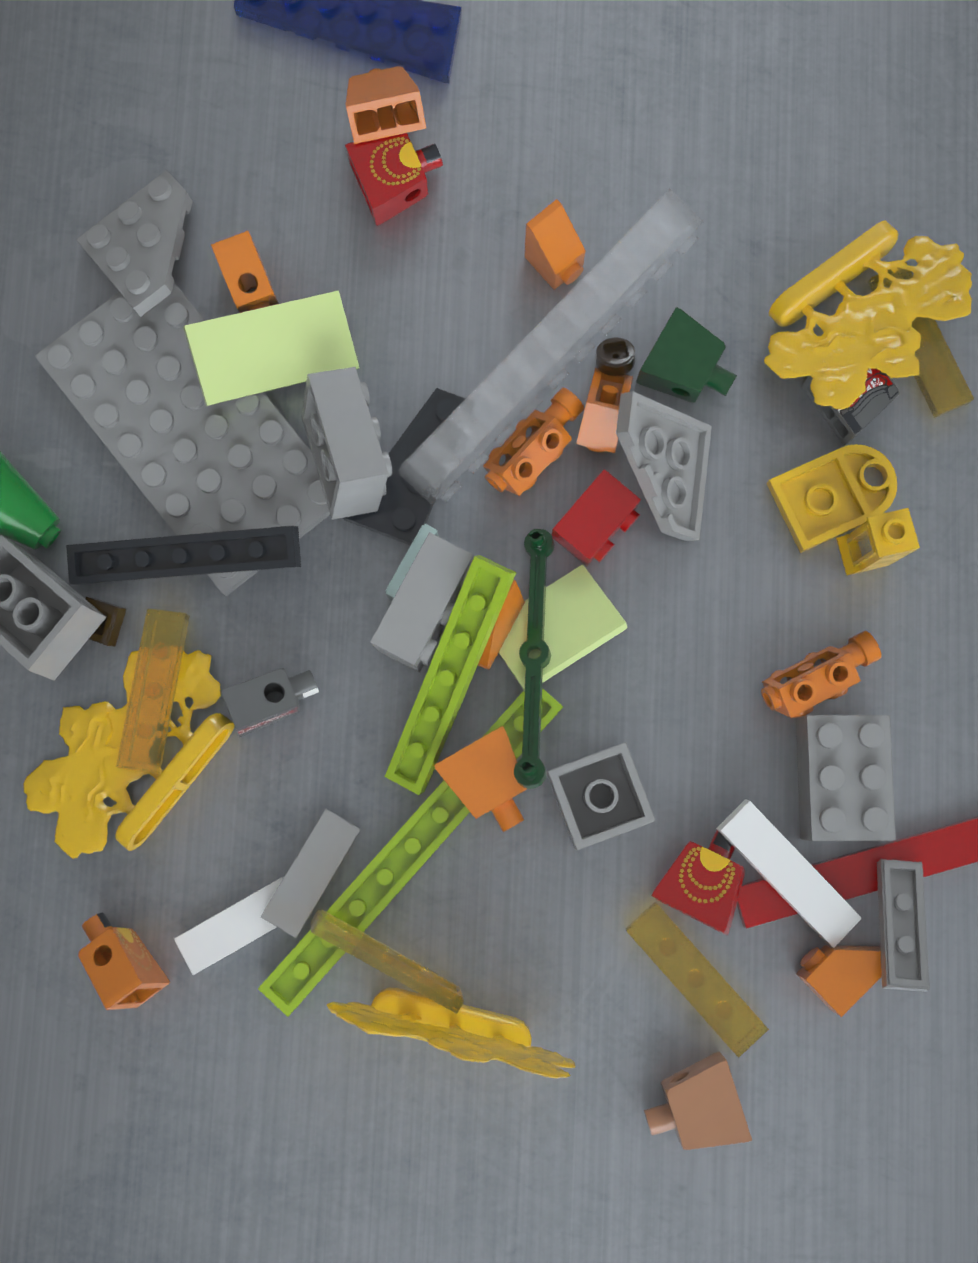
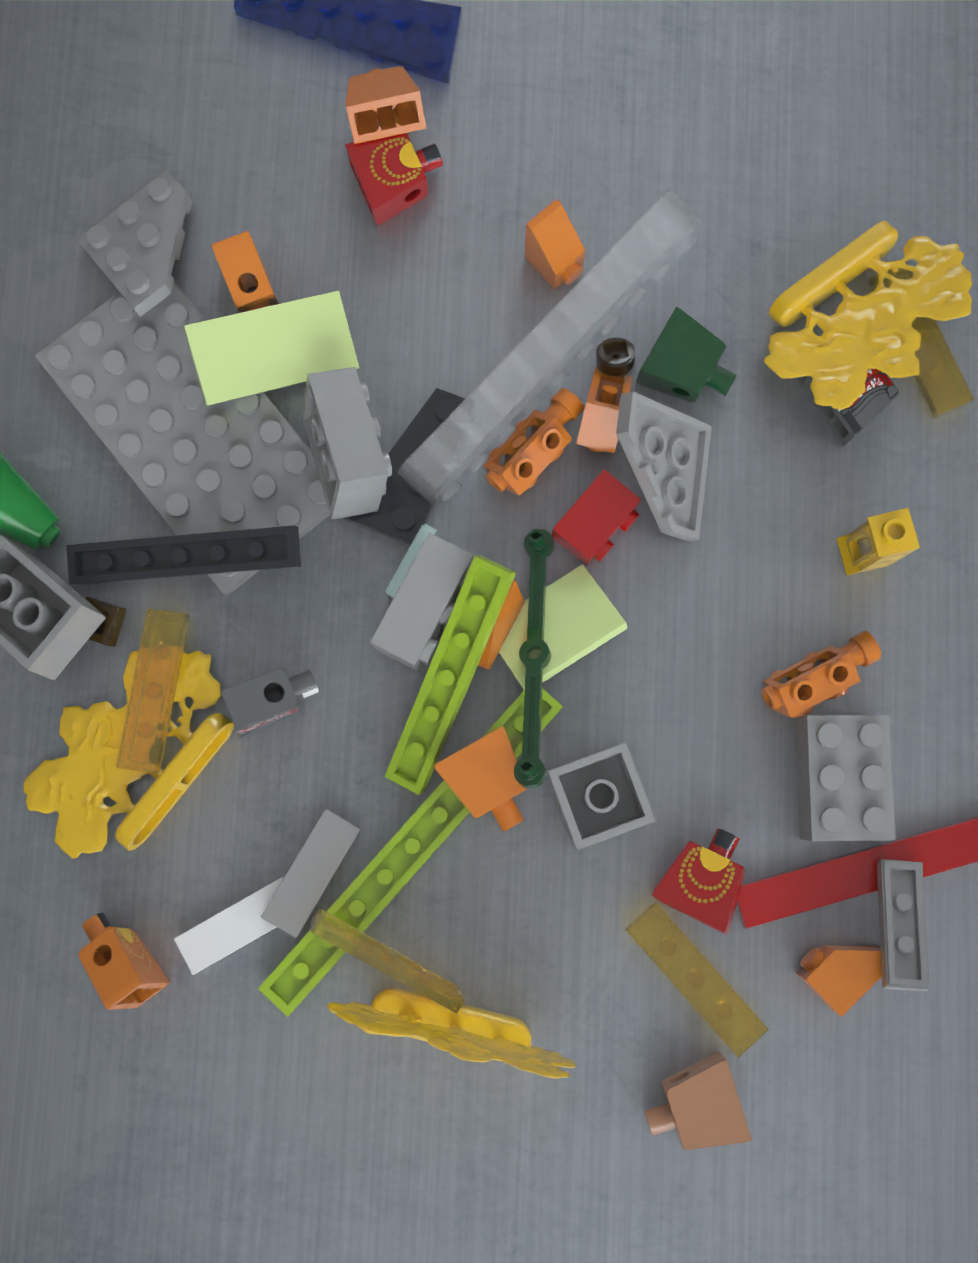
white tile [716,799,862,948] -> none
yellow tile [766,444,897,553] -> none

